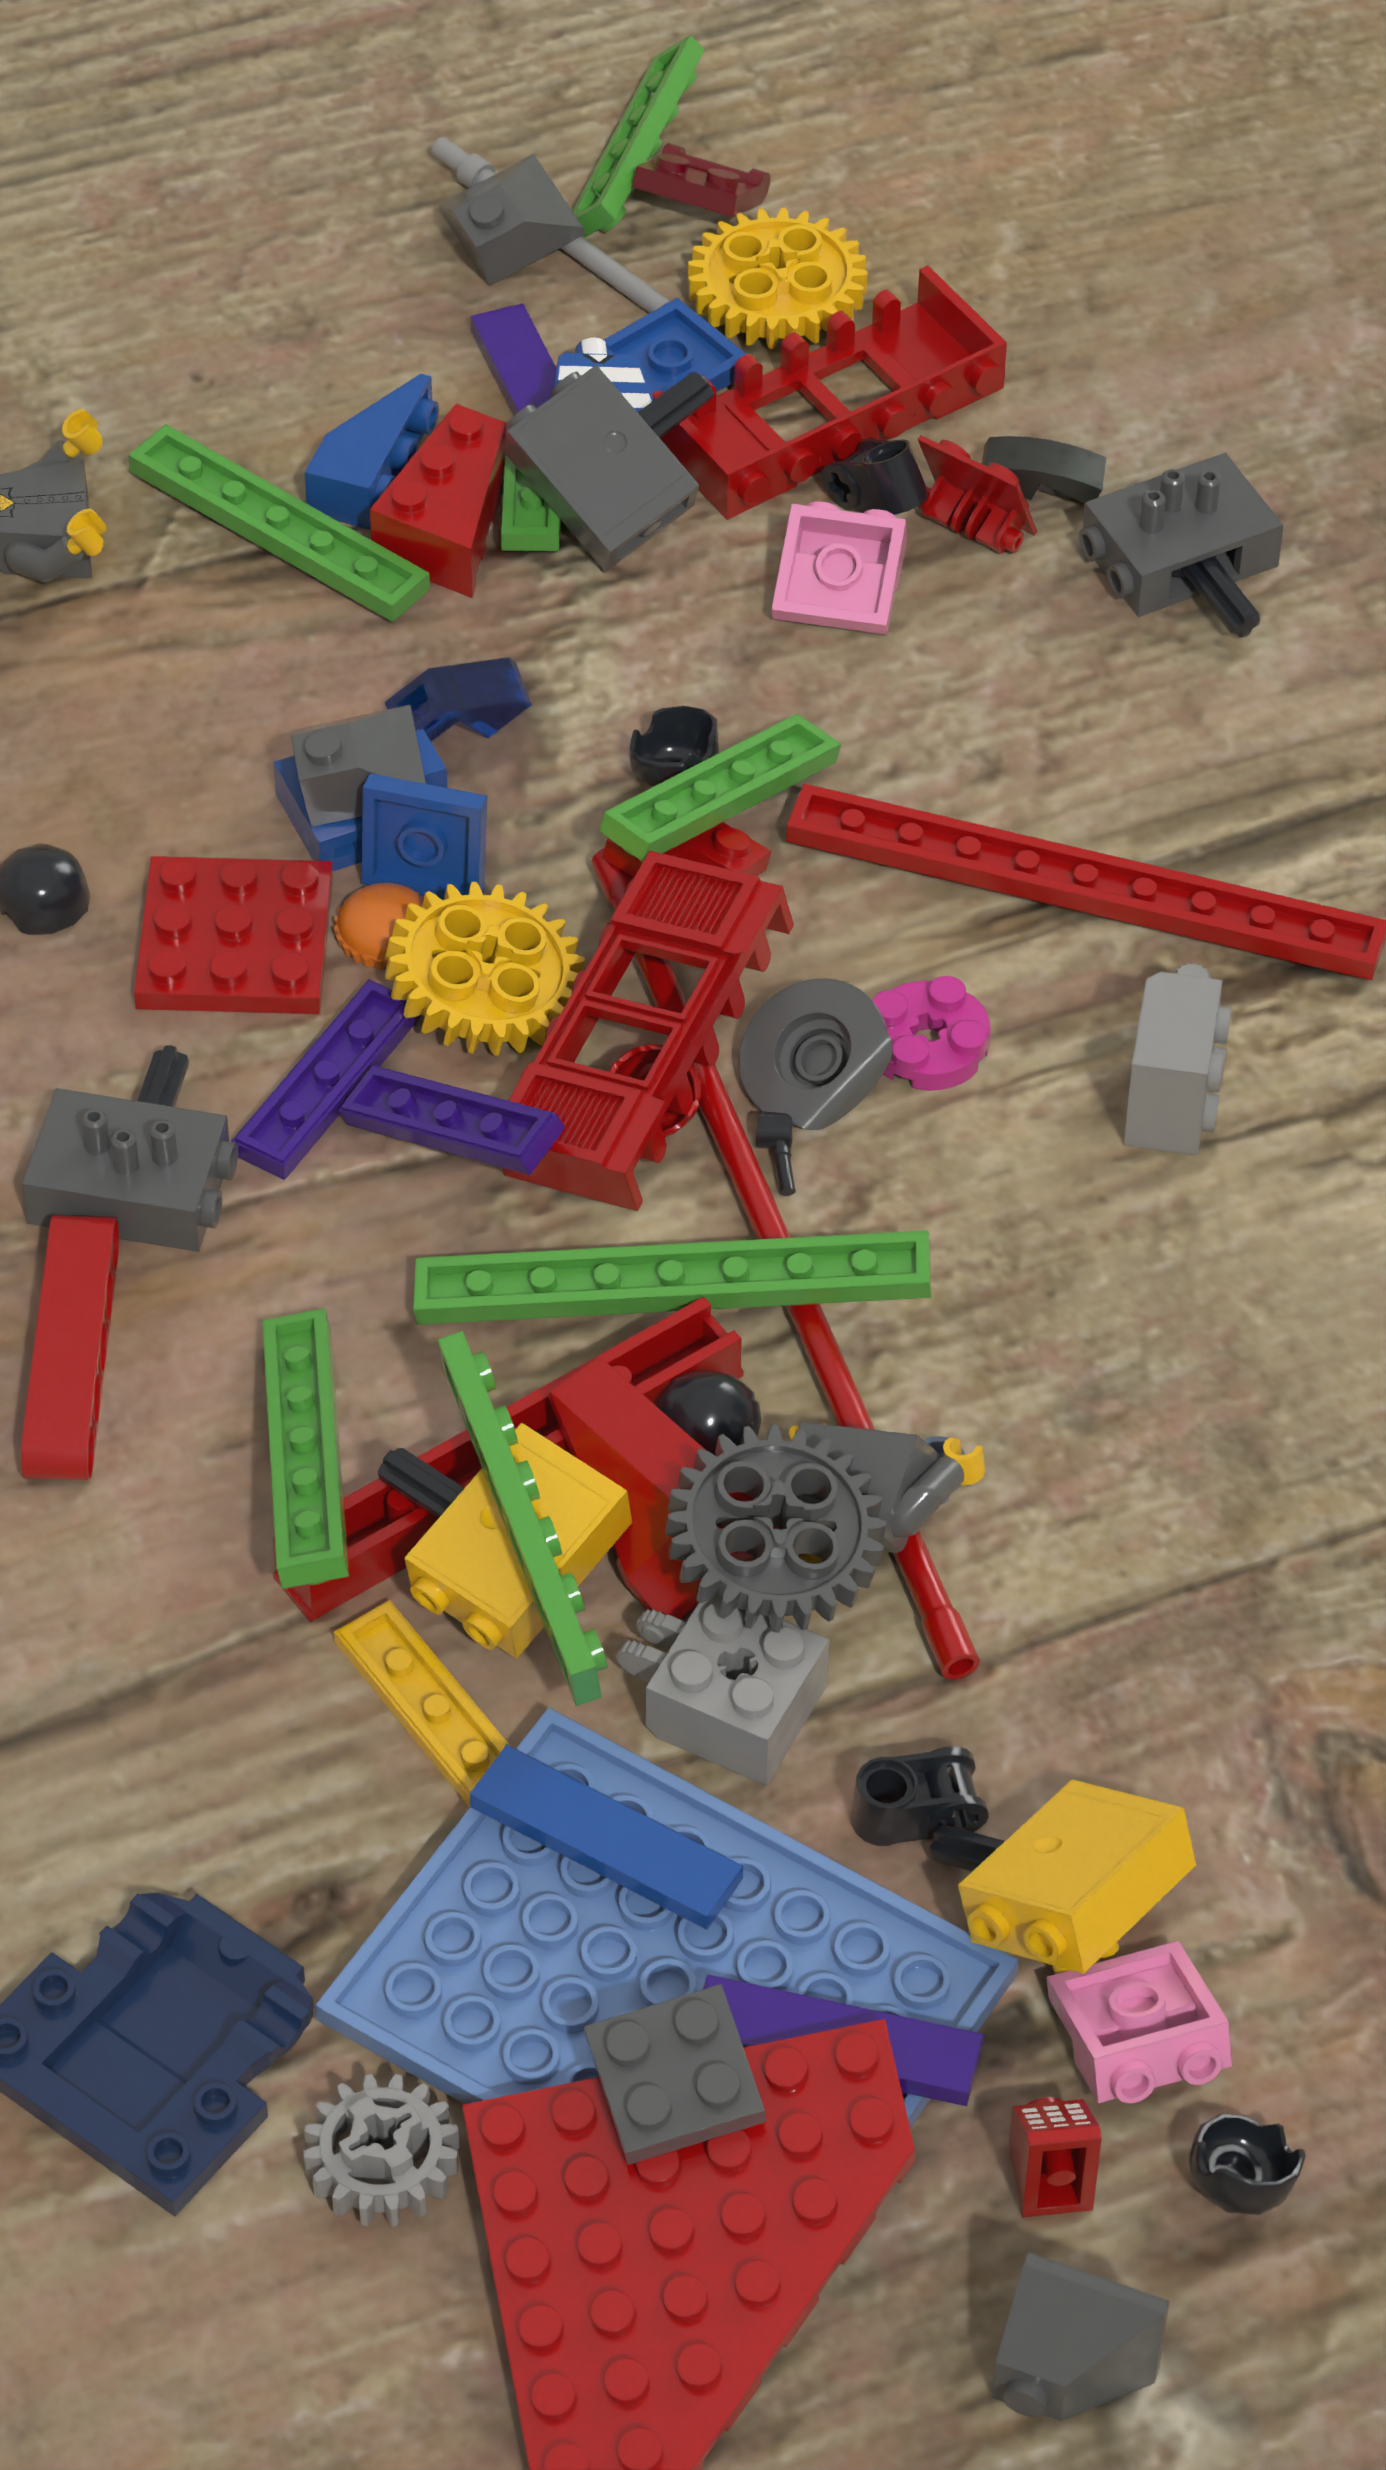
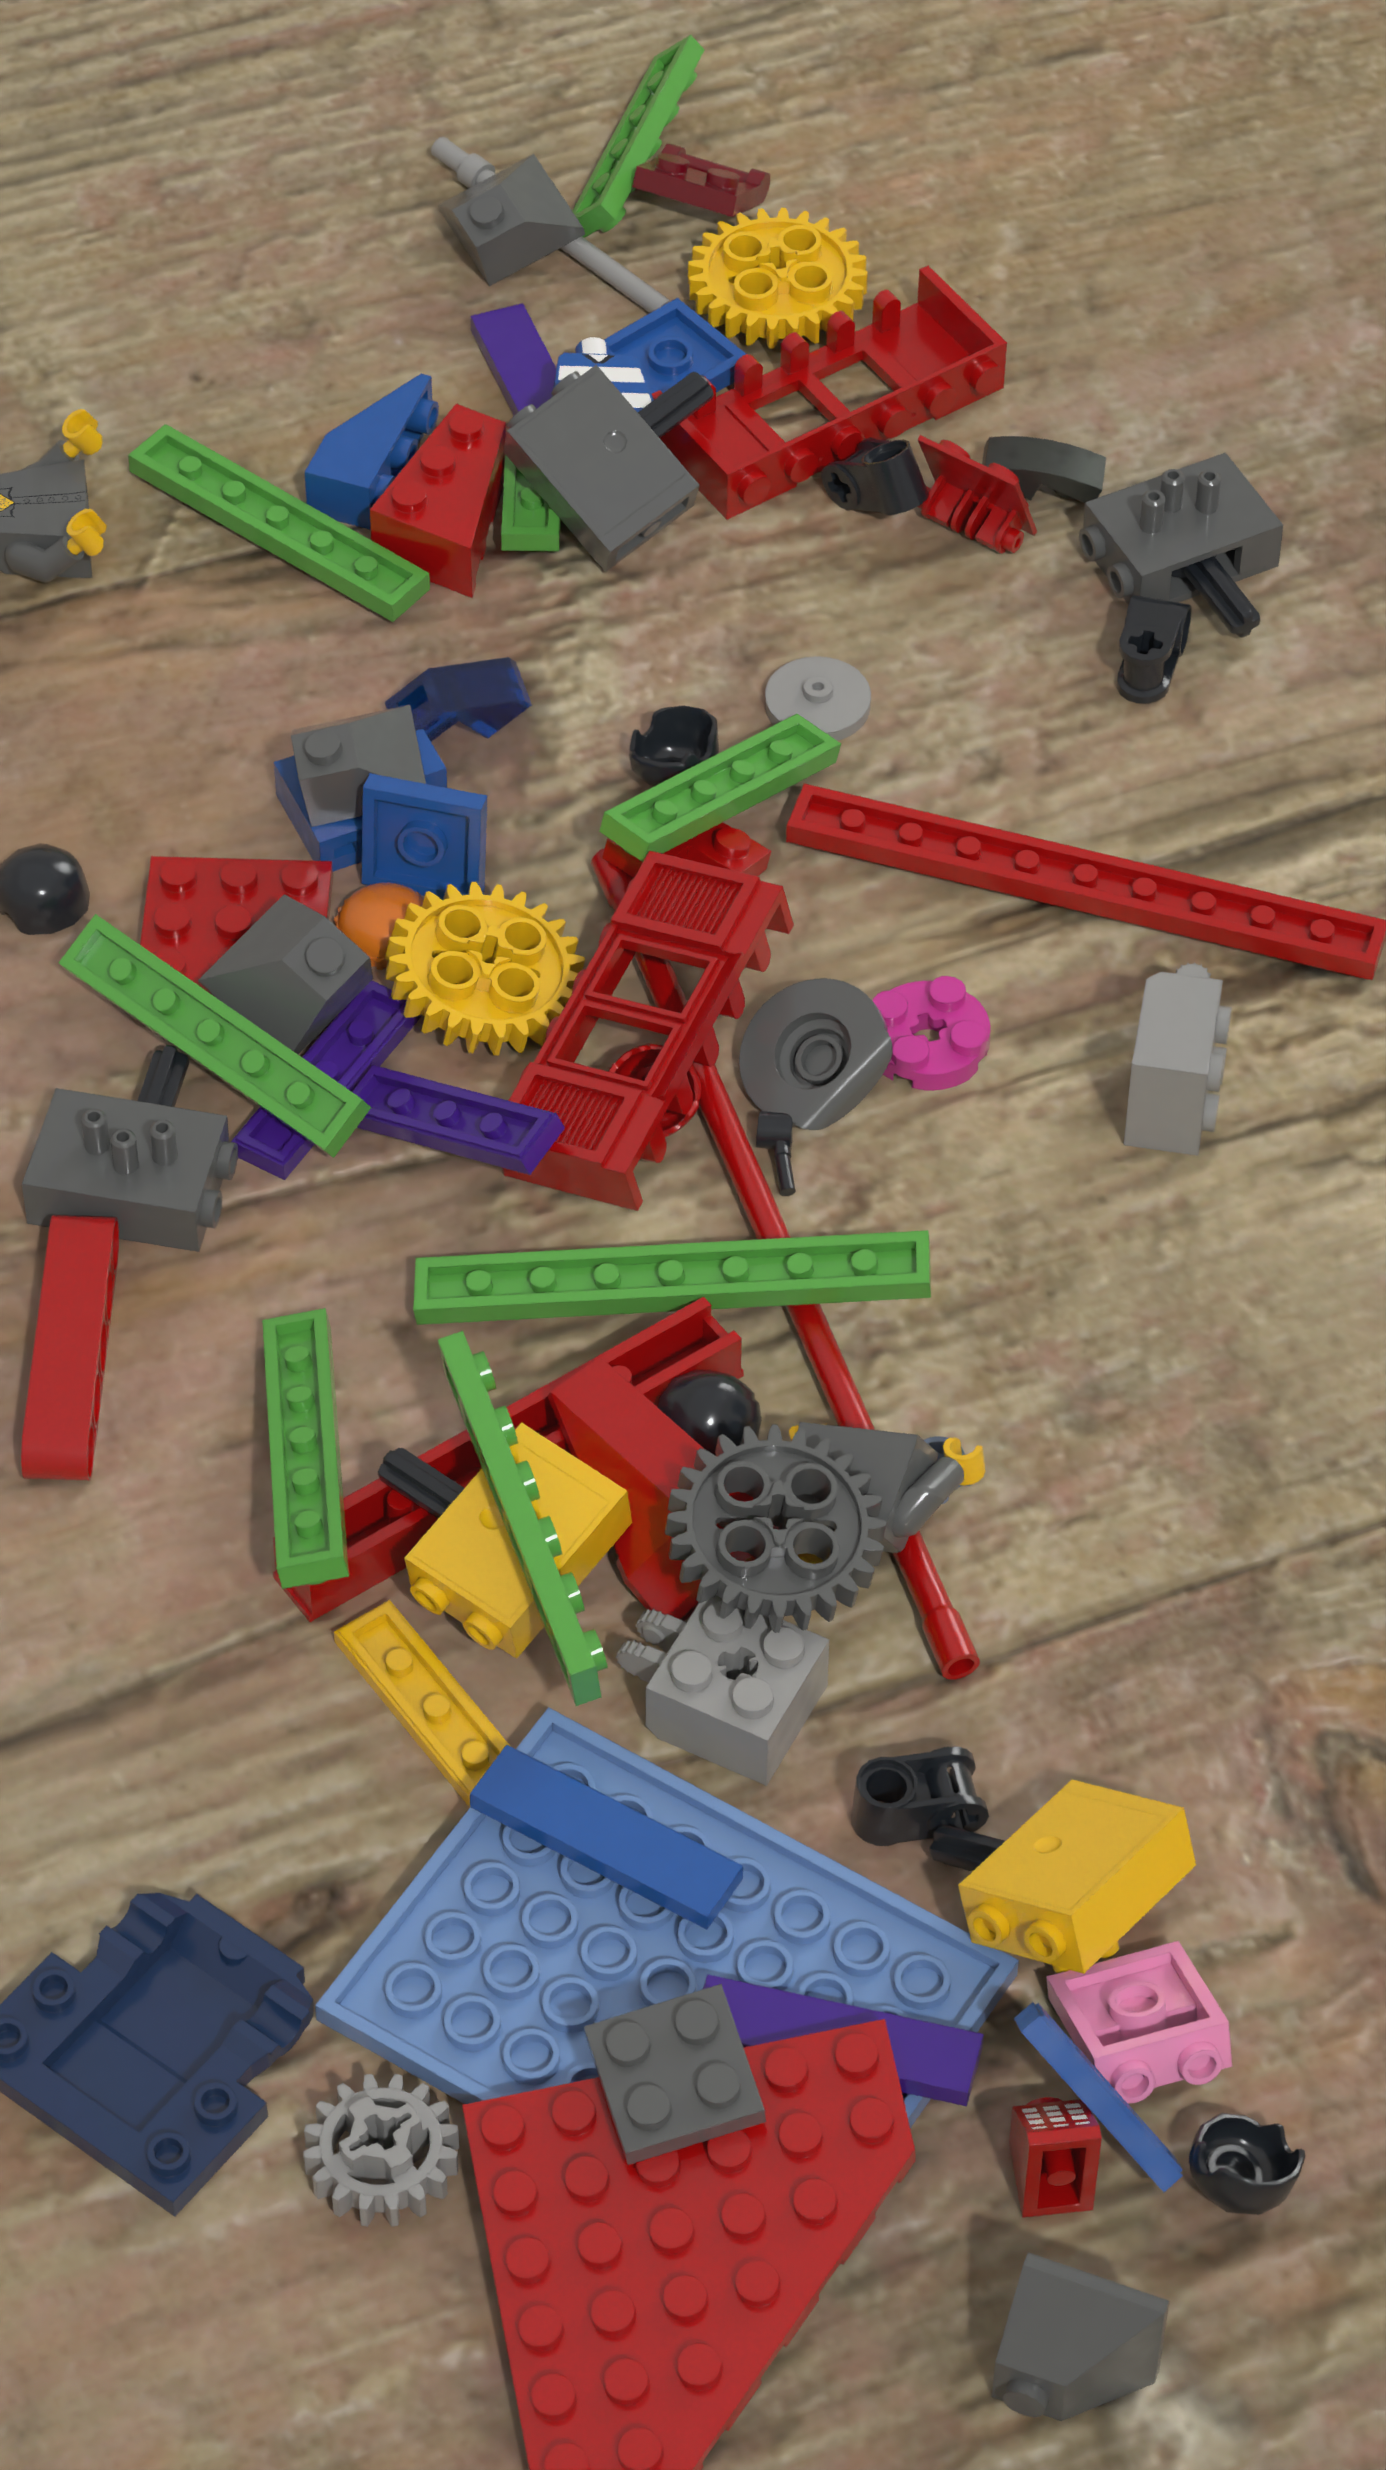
bright pink plate [772,501,907,635] -> none
none -> bright green plate [59,914,371,1158]
none -> dark grey slope [198,894,374,1054]
none -> light grey piece [765,657,871,741]
none -> blue tile [1014,2002,1183,2192]
none -> black piece [1117,595,1192,704]

